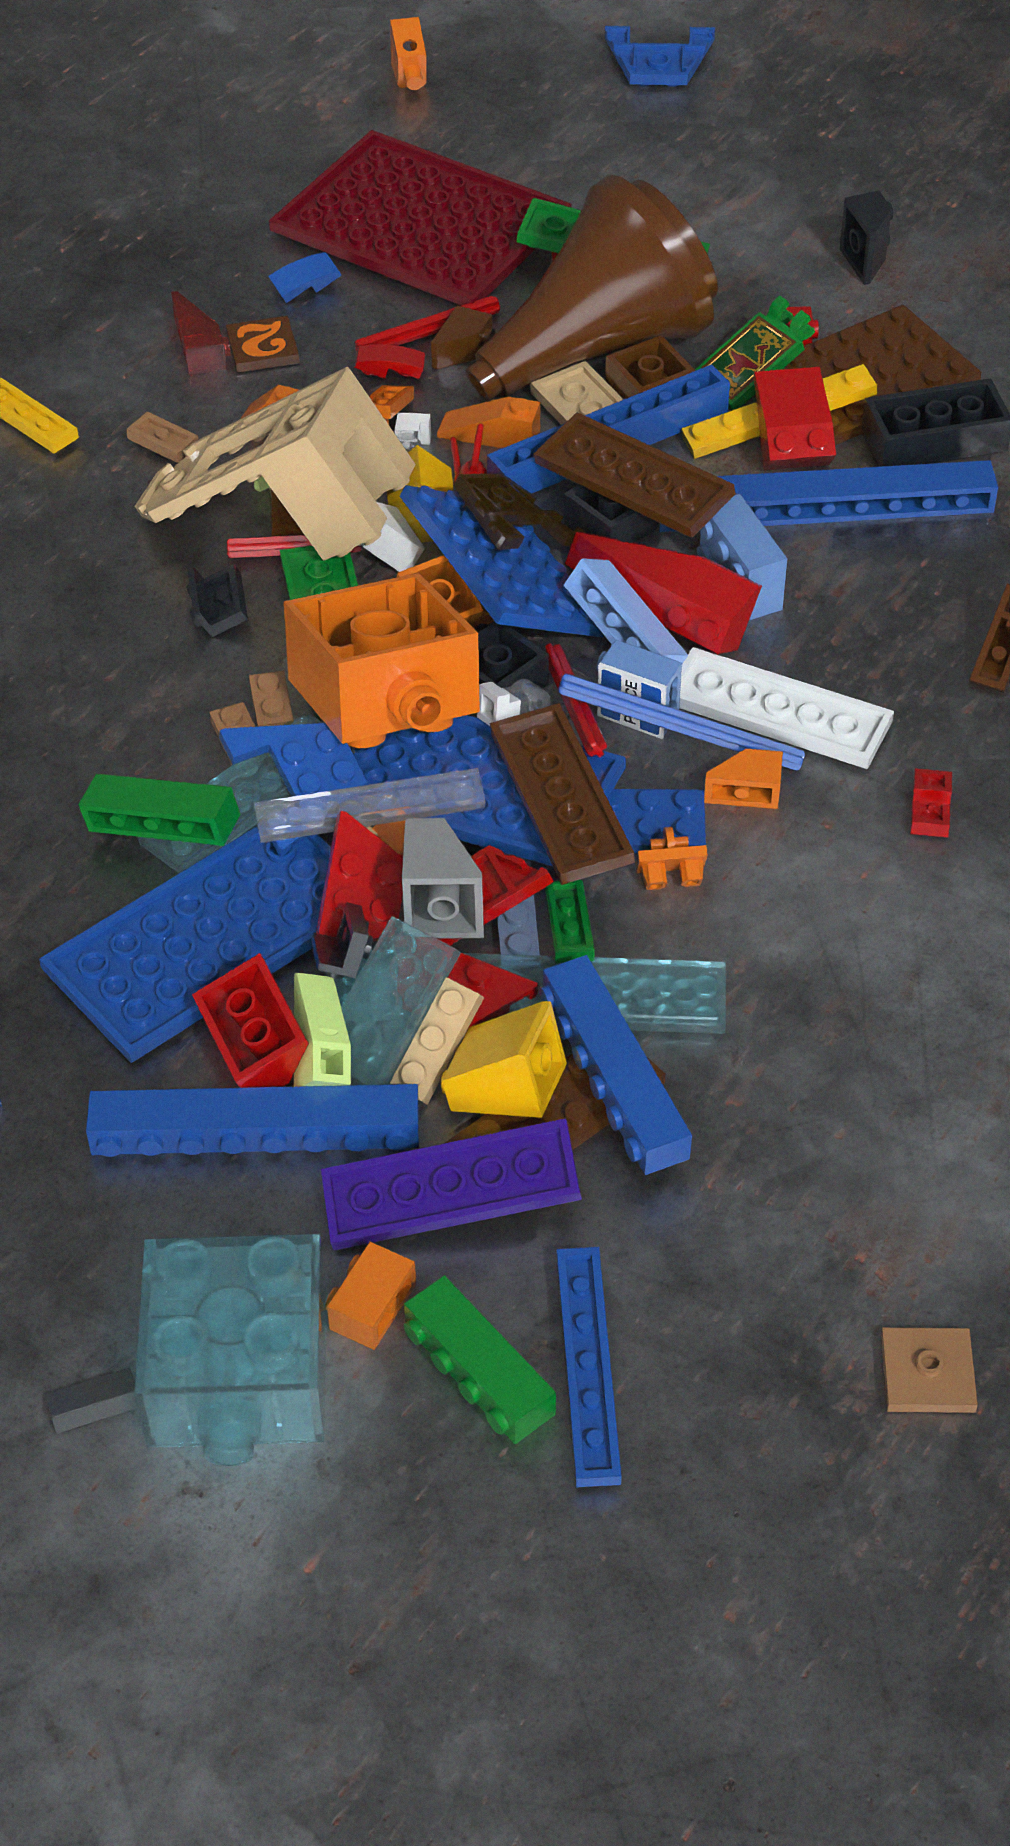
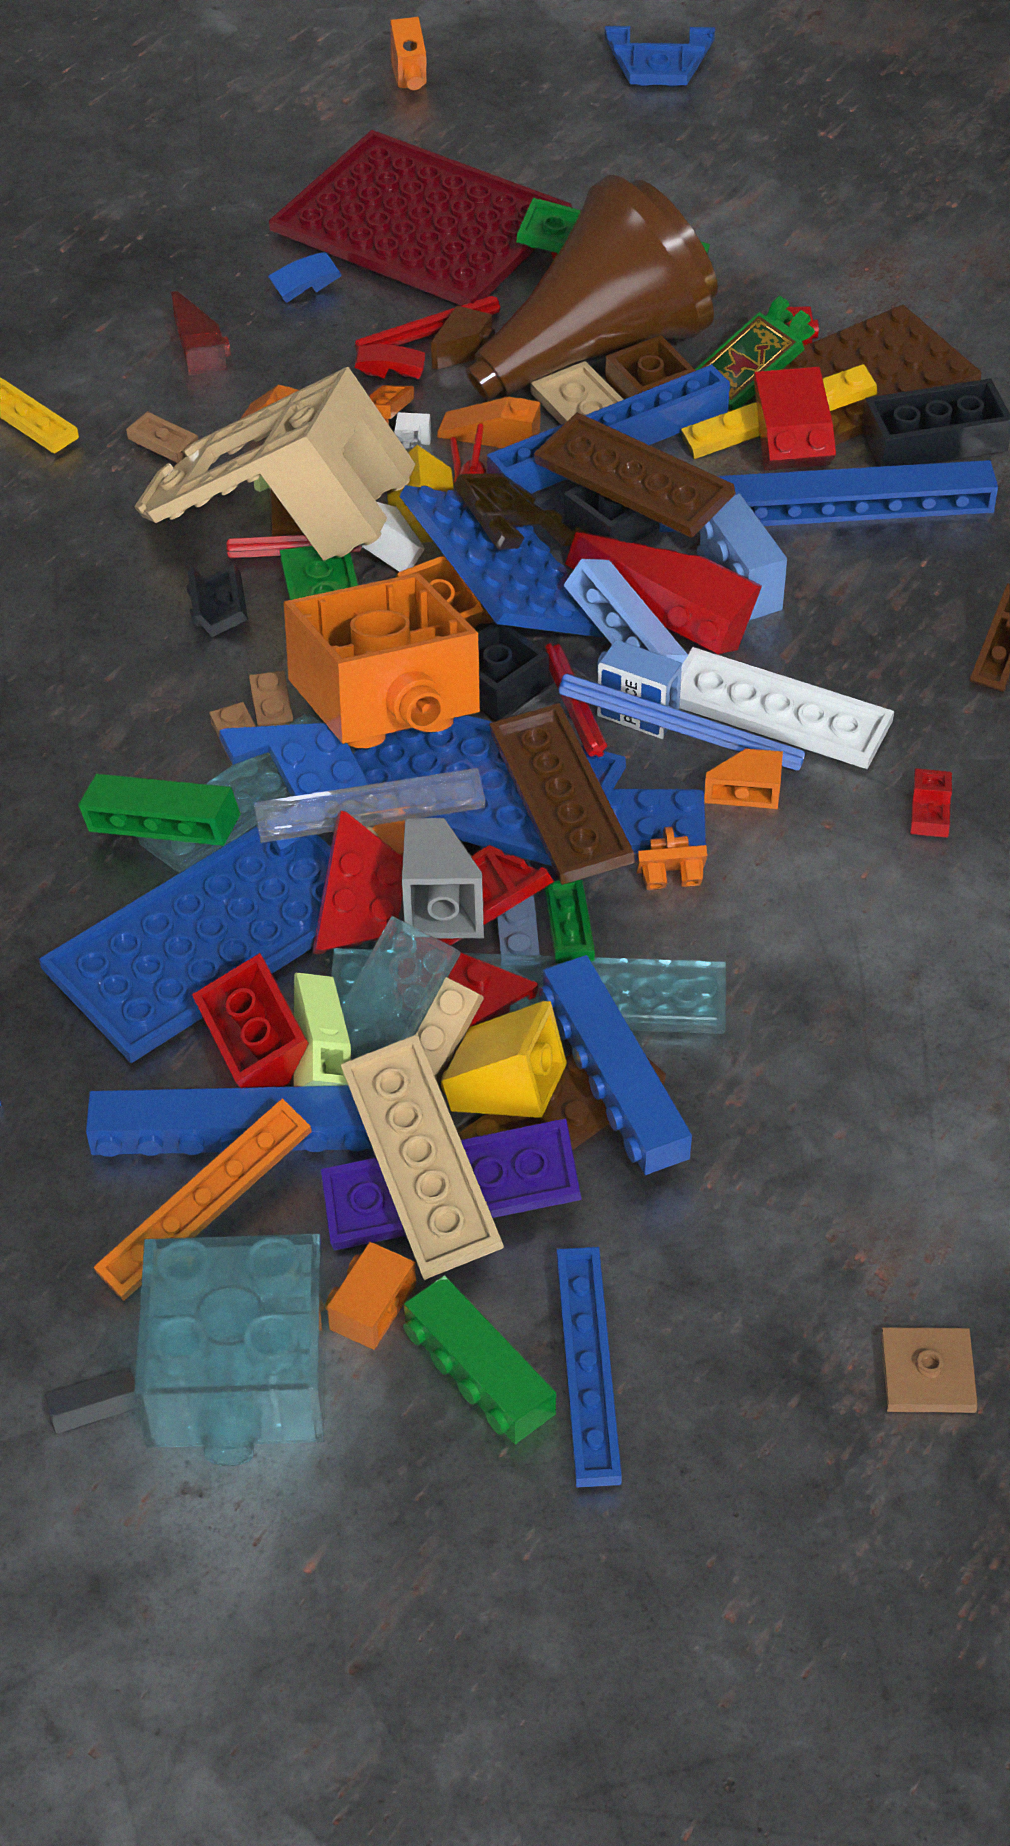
reddish brown tile [226,315,300,373] -> none
bracket [311,902,373,979] -> none
leg [477,679,551,726] -> none
black slope [840,190,893,285] -> none
none -> orange plate [93,1098,312,1301]
none -> tan plate [340,1034,504,1280]

